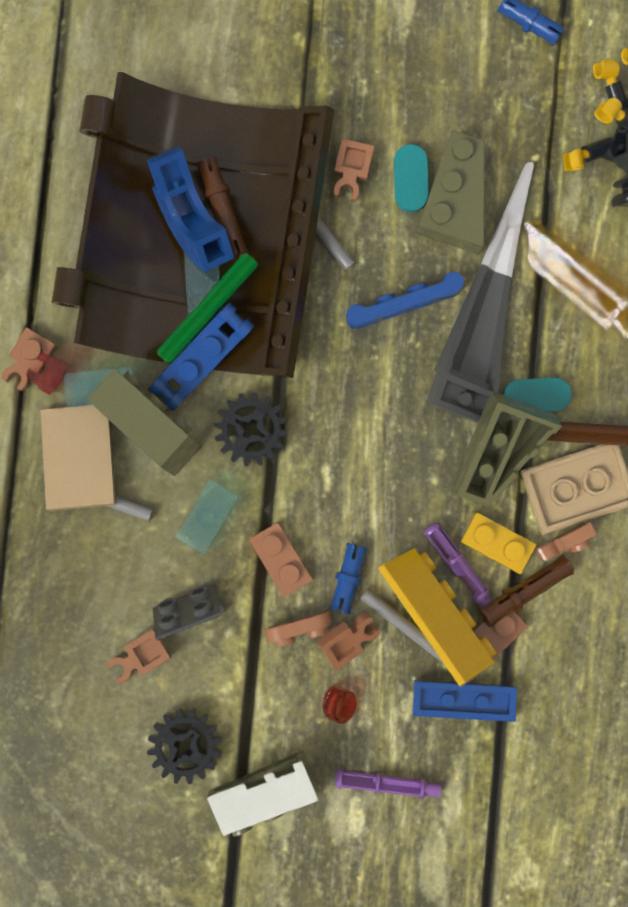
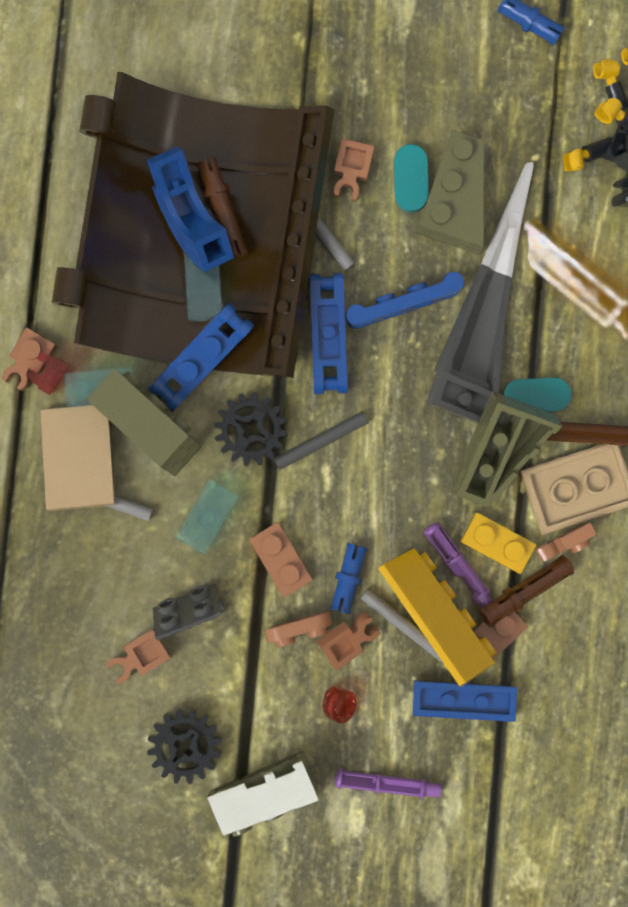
green axle [157,253,258,363] -> none
none -> dark grey bar [274,411,369,470]
none -> blue plate [310,273,348,394]

